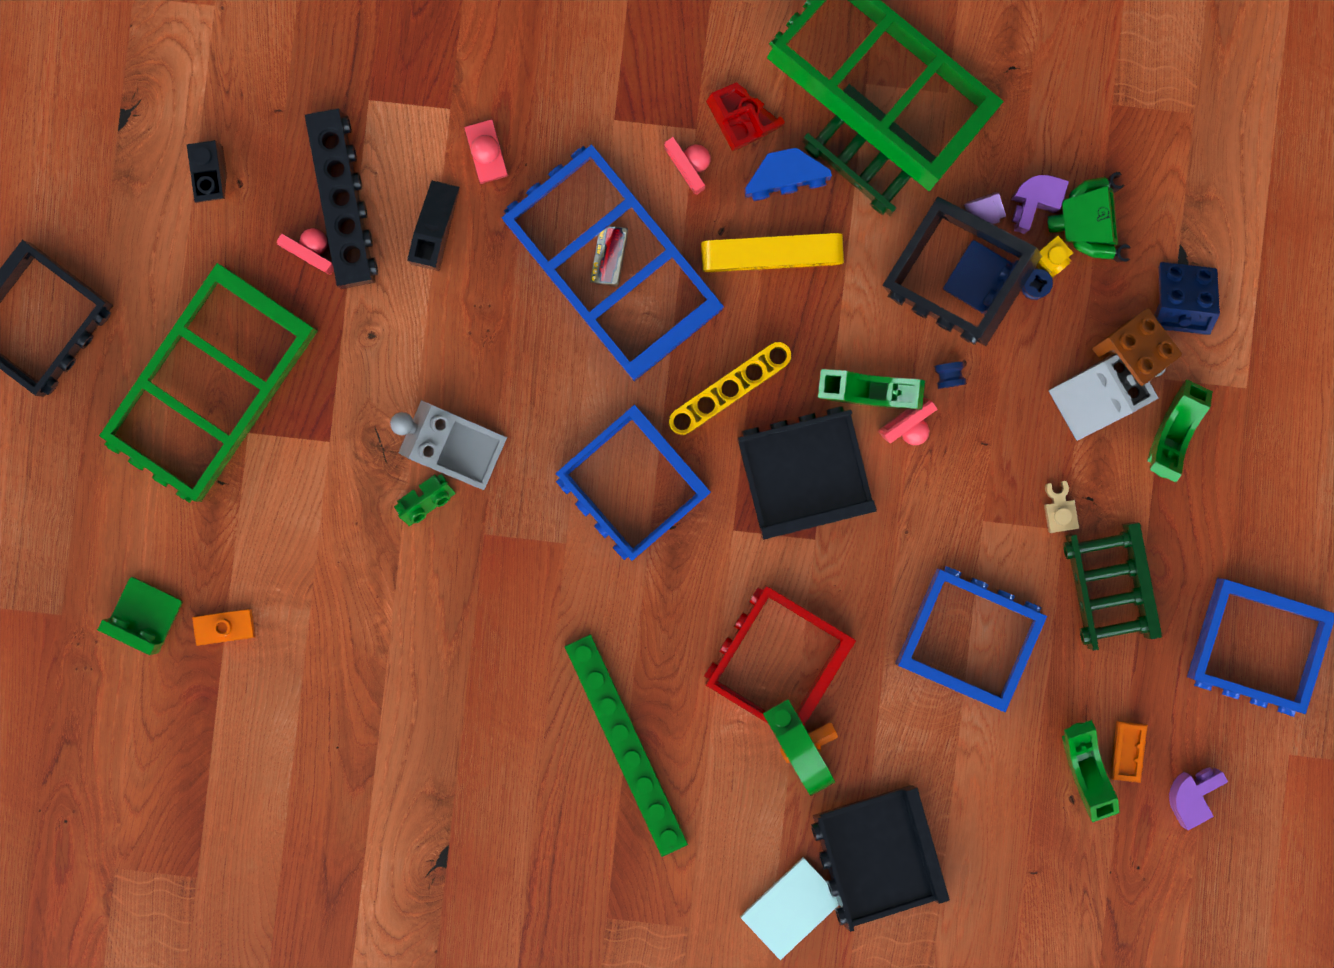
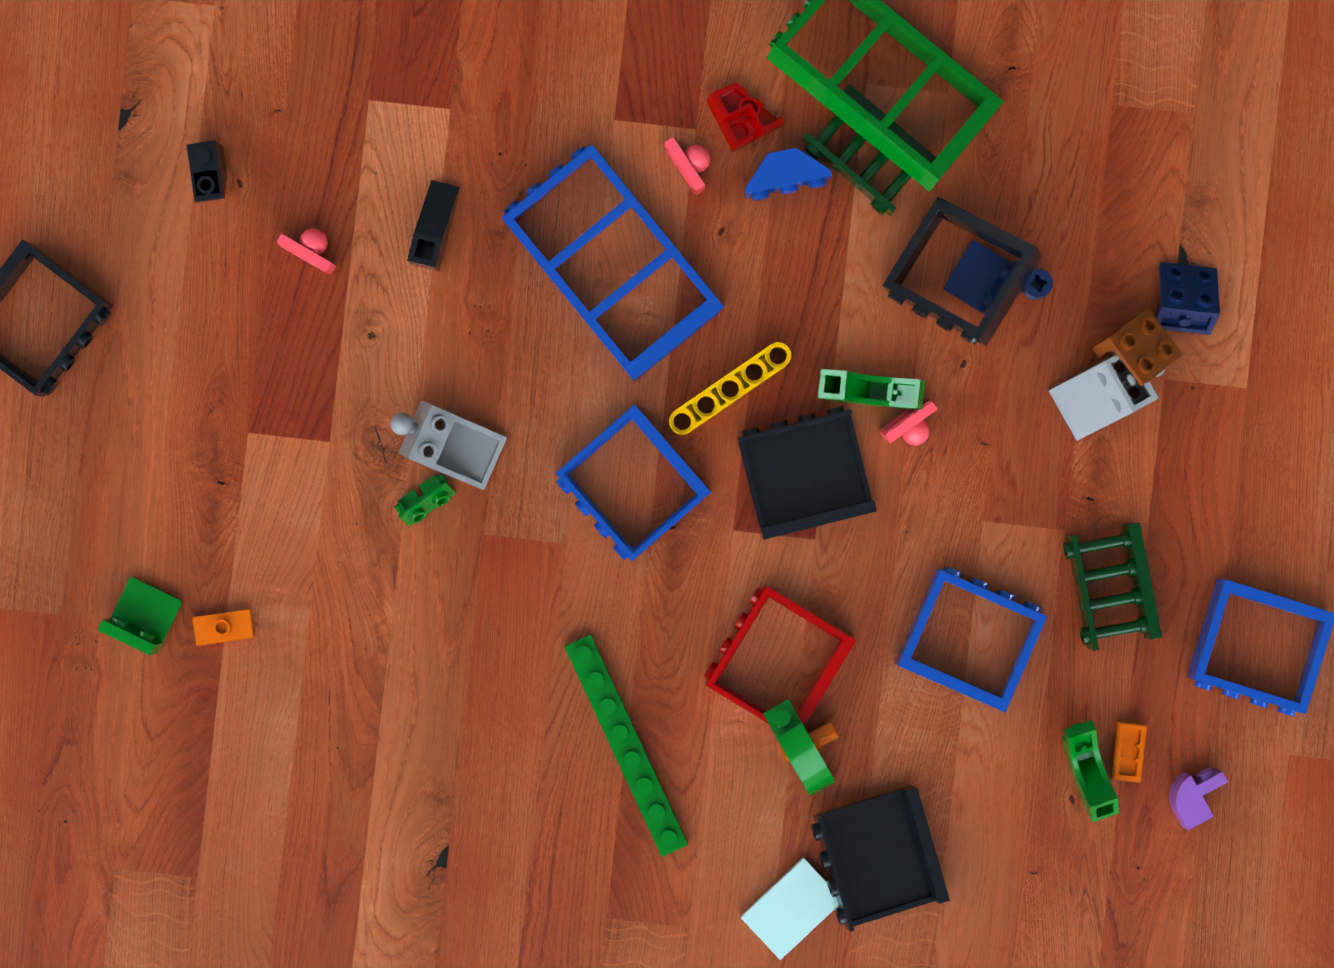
green window [99,263,318,503] -> none
black brick [305,108,378,289] -> none
coral tile [464,119,508,184] -> none
slope [590,226,629,287] -> none
yellow beam [701,233,844,272] -> none
dark blue wheel [934,361,967,389] -> none
lavender piece [964,192,1006,224] -> none
medium lavender brick [1011,175,1069,234] -> none
yellow brick [1036,236,1073,278] -> none
tan plate [1044,481,1079,533] -> none
green torso [1048,172,1131,262] -> none
green arch [1147,379,1213,482] -> none

